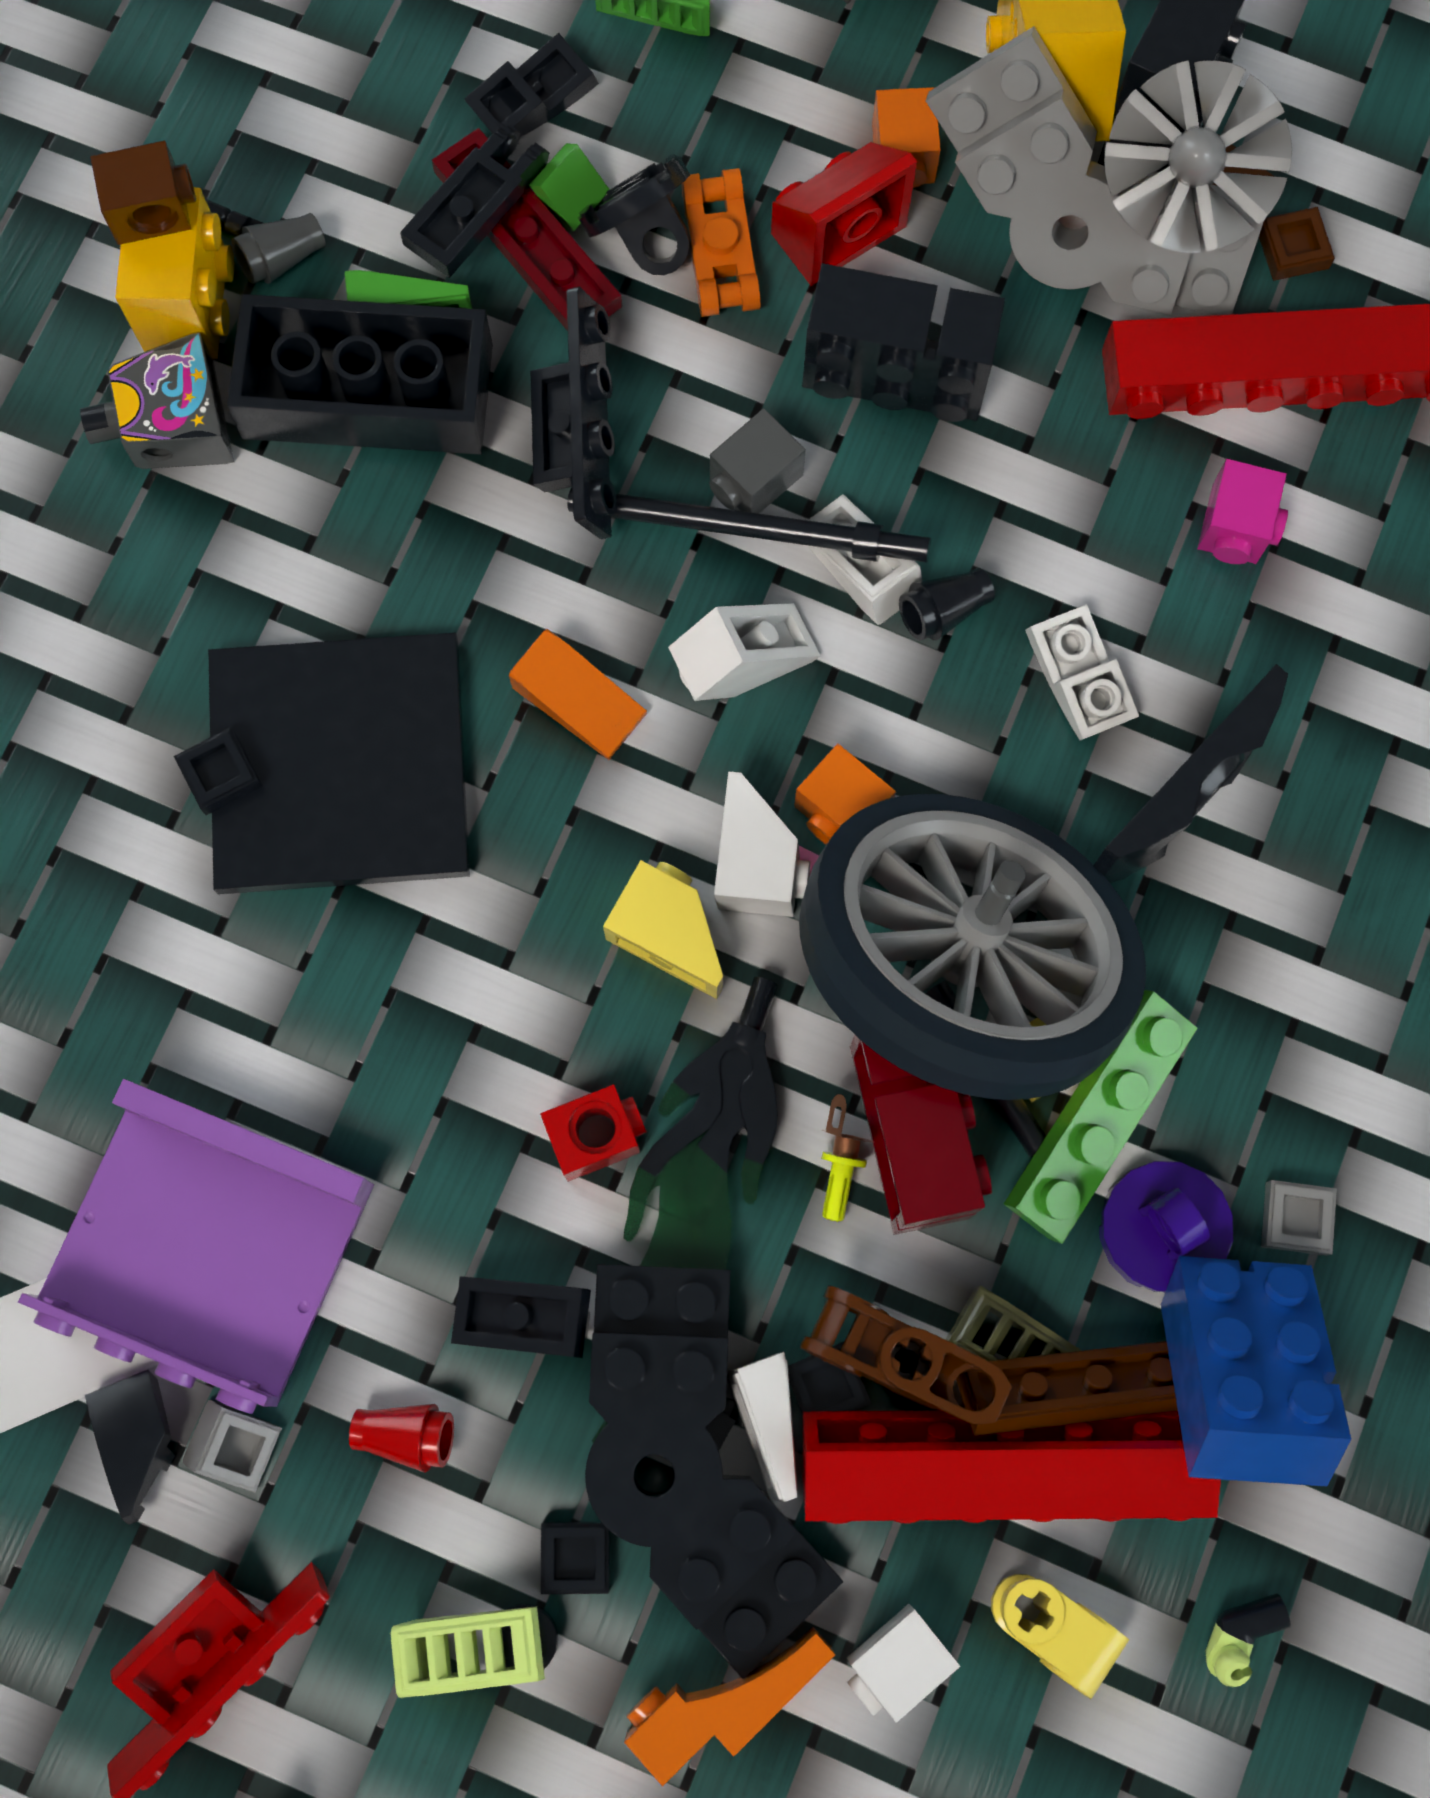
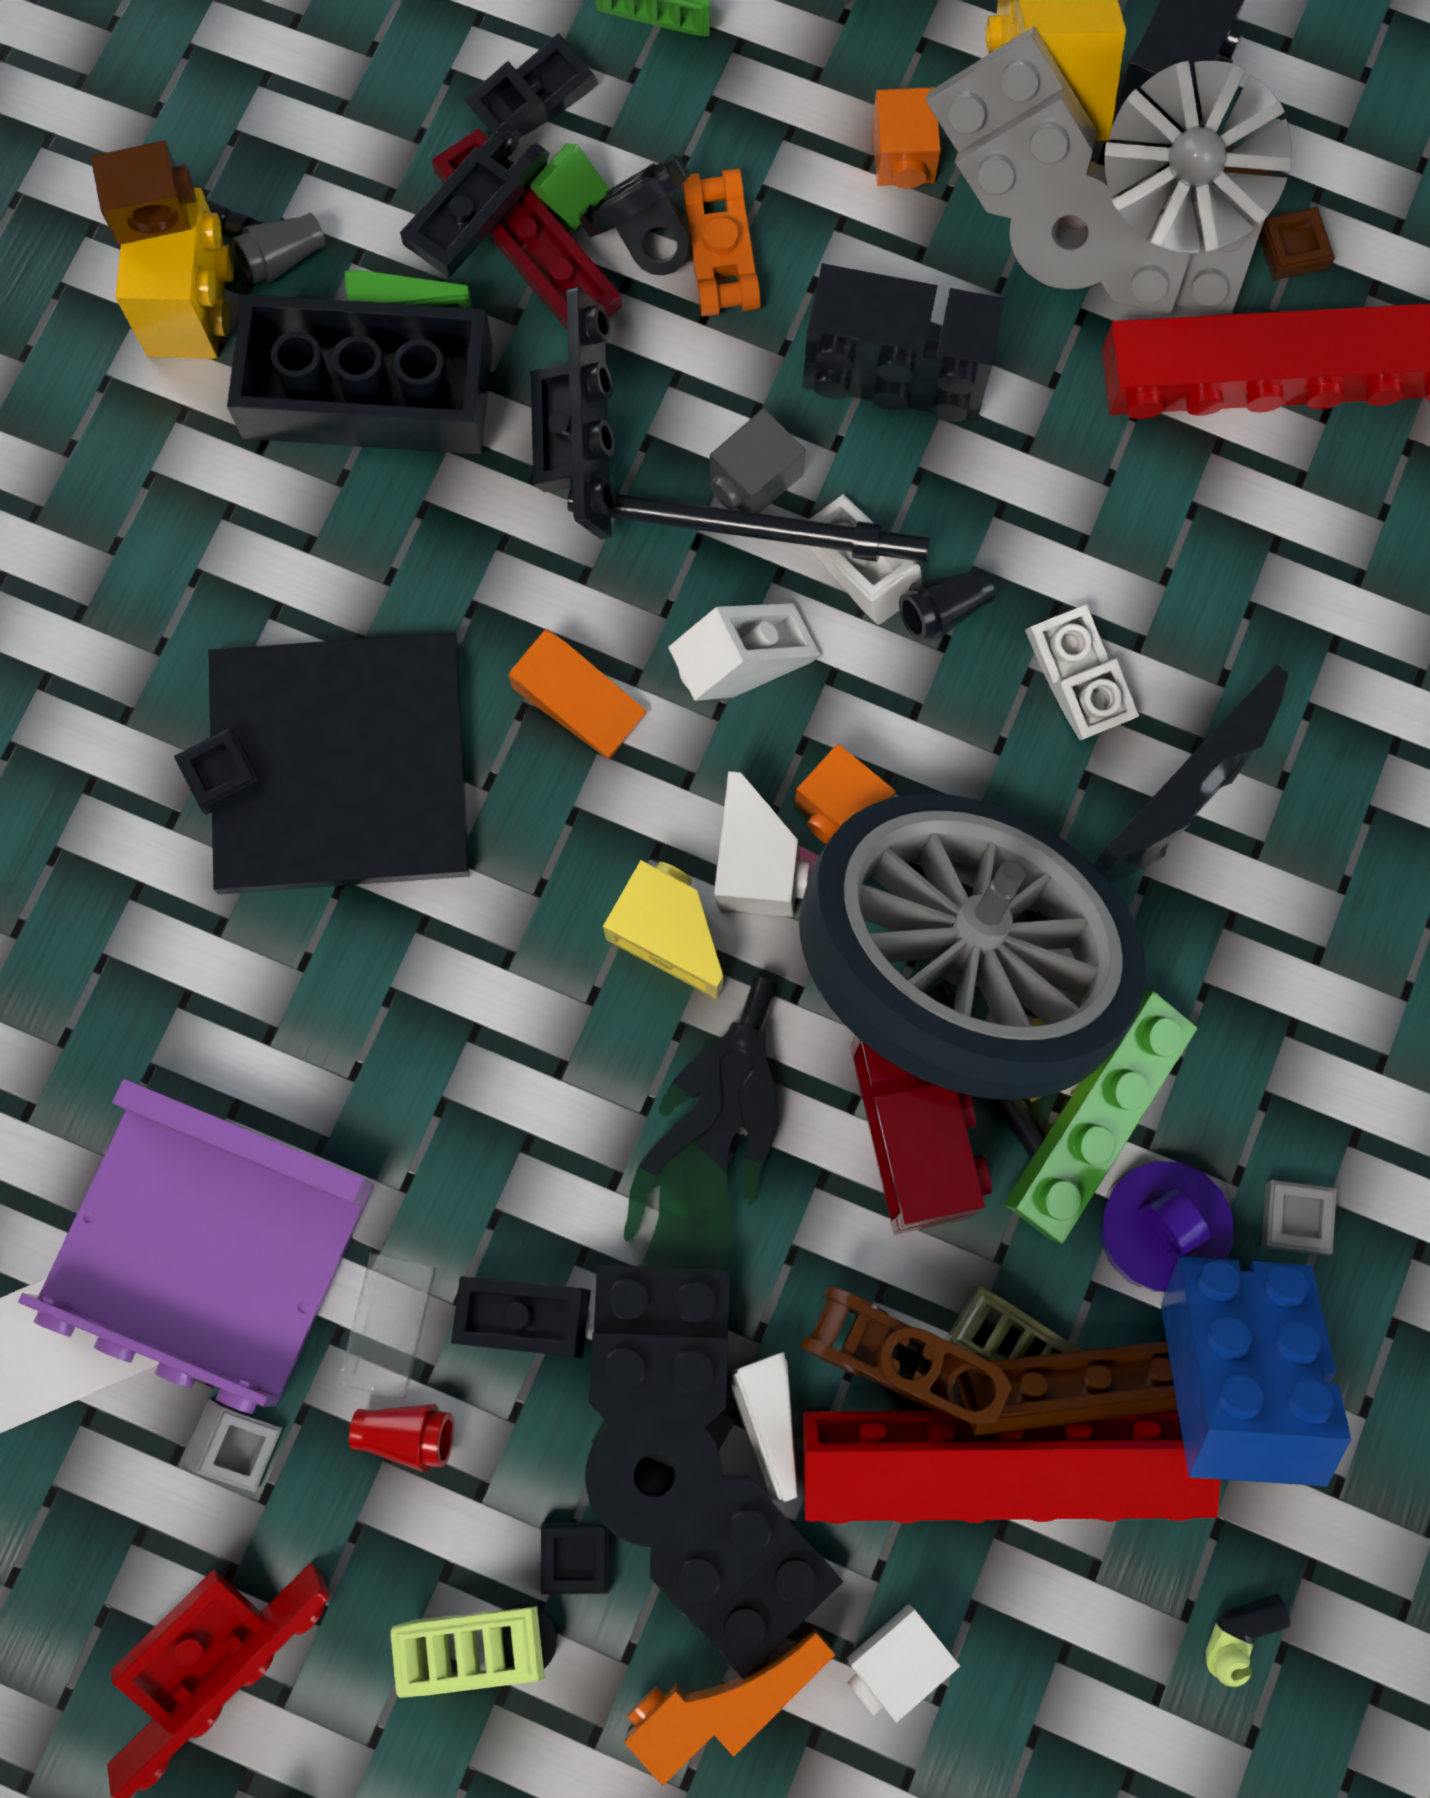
torso [80,332,234,469] -> none
black slope [85,1370,176,1525] -> none
red brick [540,1084,647,1182] -> none
red slope [771,142,917,286] -> none
black tile [788,1341,872,1414] -> none
neon yellow piece [821,1094,874,1222] -> none
light yellow piece [991,1574,1129,1699] -> none
dark pink brick [1197,459,1288,564] -> none
none -> clear tile [337,1253,437,1399]

